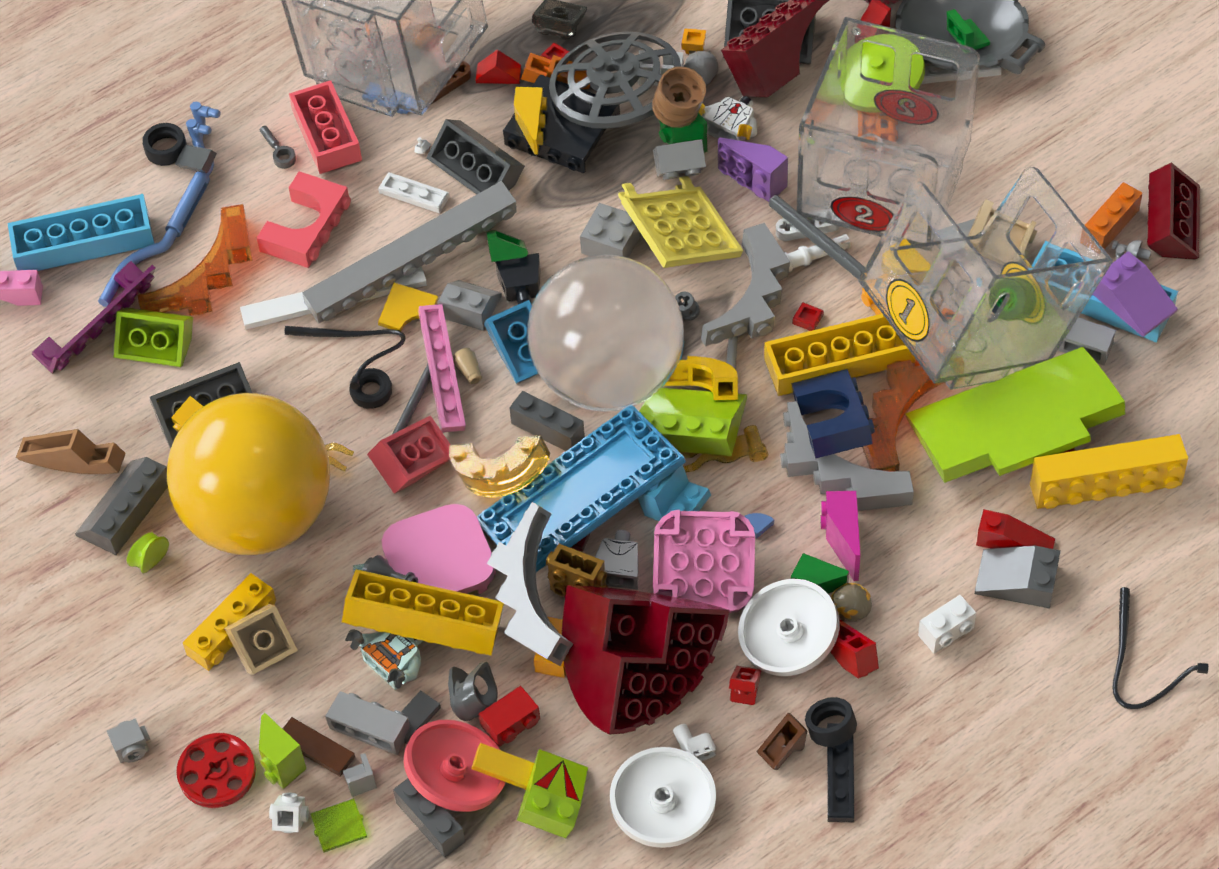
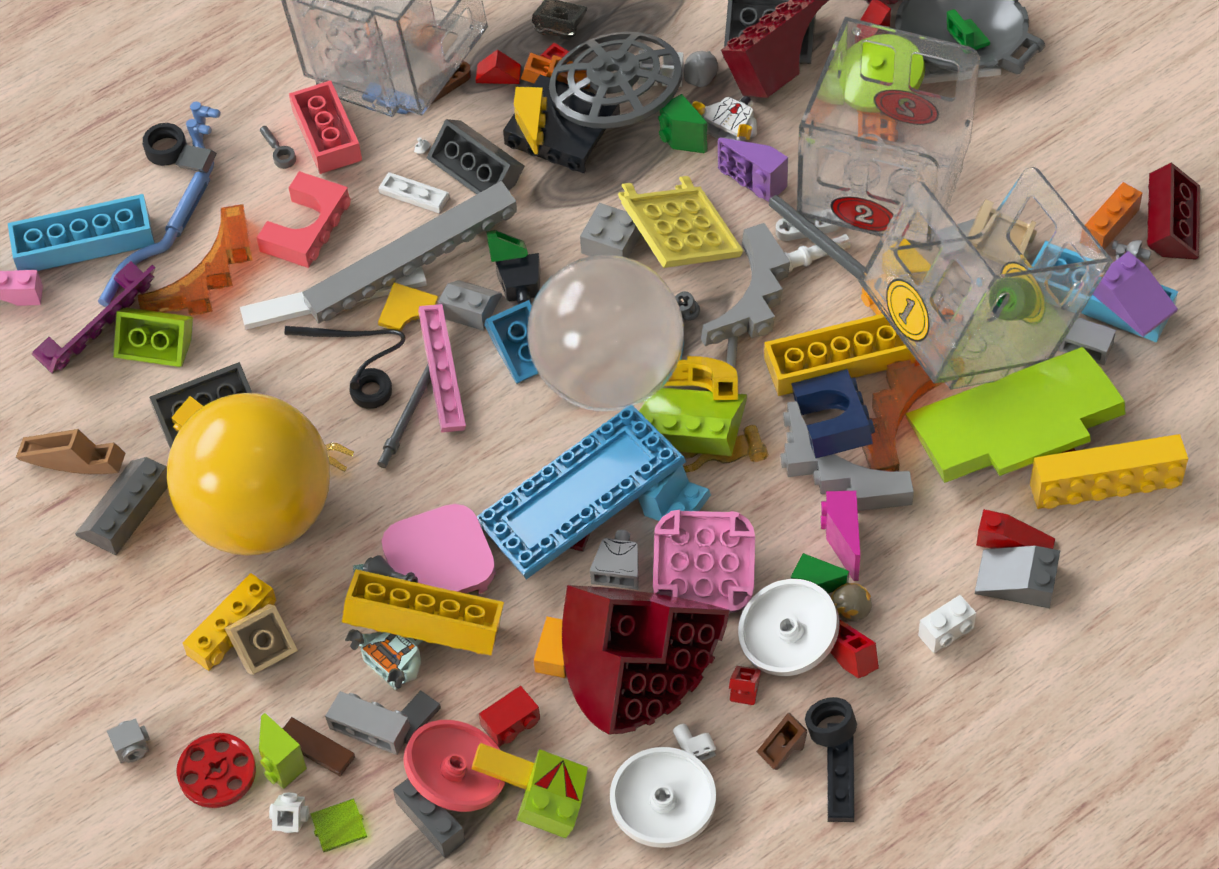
lime piece [126,532,169,574] -> none
light grey panel [343,753,377,797] -> none
coral slope [367,415,458,494] -> none
dark grey helmet [448,662,498,721] -> none
clear yellow brick [449,435,550,497] -> none
tan cone [453,348,482,384] -> none
arch [487,502,573,666] -> none
dark grey brick [509,390,585,451] -> none
pearl gold brick [546,544,608,596] -> none
medium nougat wheel [652,67,706,128] -> none
light grey brick [653,139,706,180] -> none
light orange tile [681,28,706,54] -> none
medium blue tile [744,513,774,539] -> none
red tile [792,302,824,331] -> none
black piece [1112,587,1209,709] -> none

